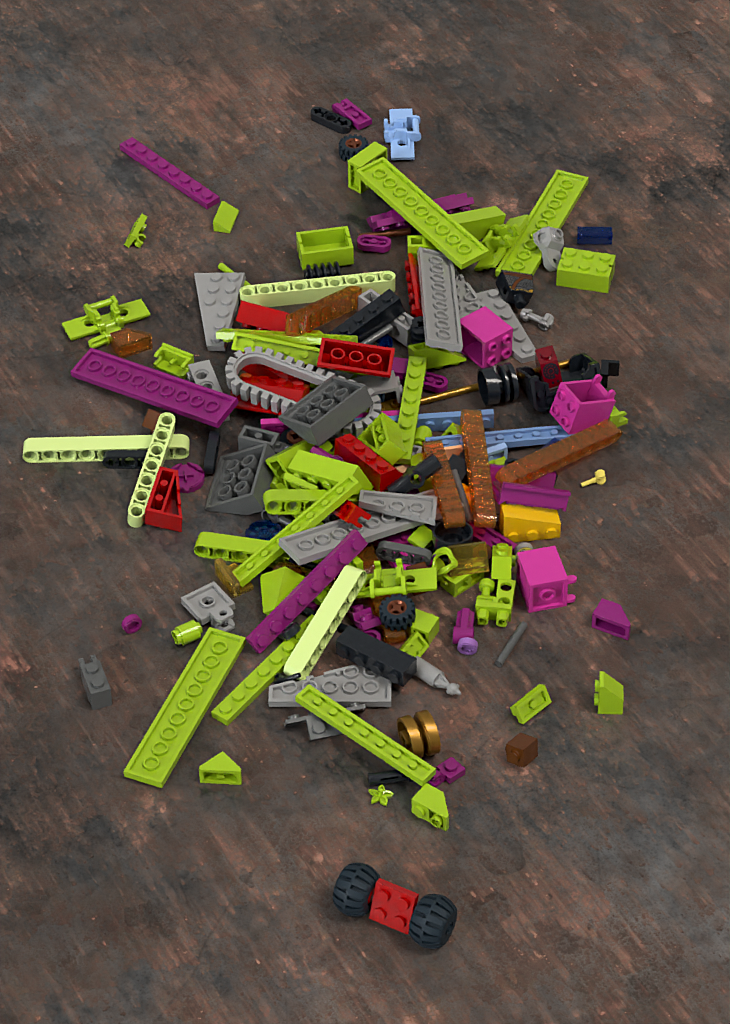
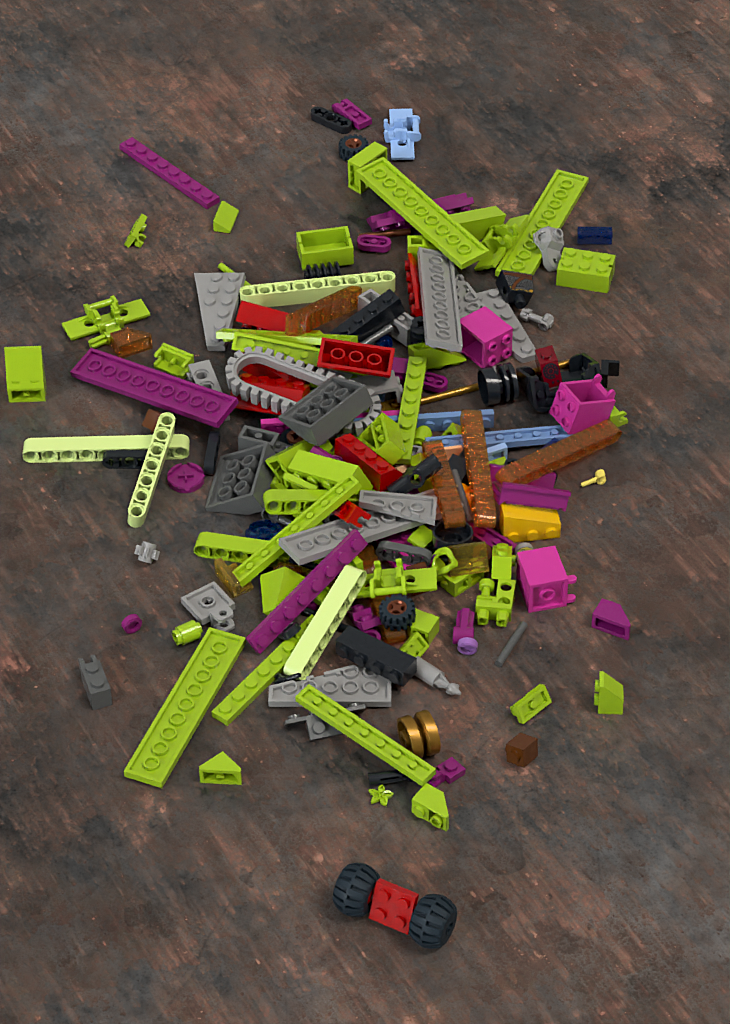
red wedge [145,466,183,532] -> none
none -> lime slope [4,346,47,403]
none -> light grey gear [134,541,160,564]

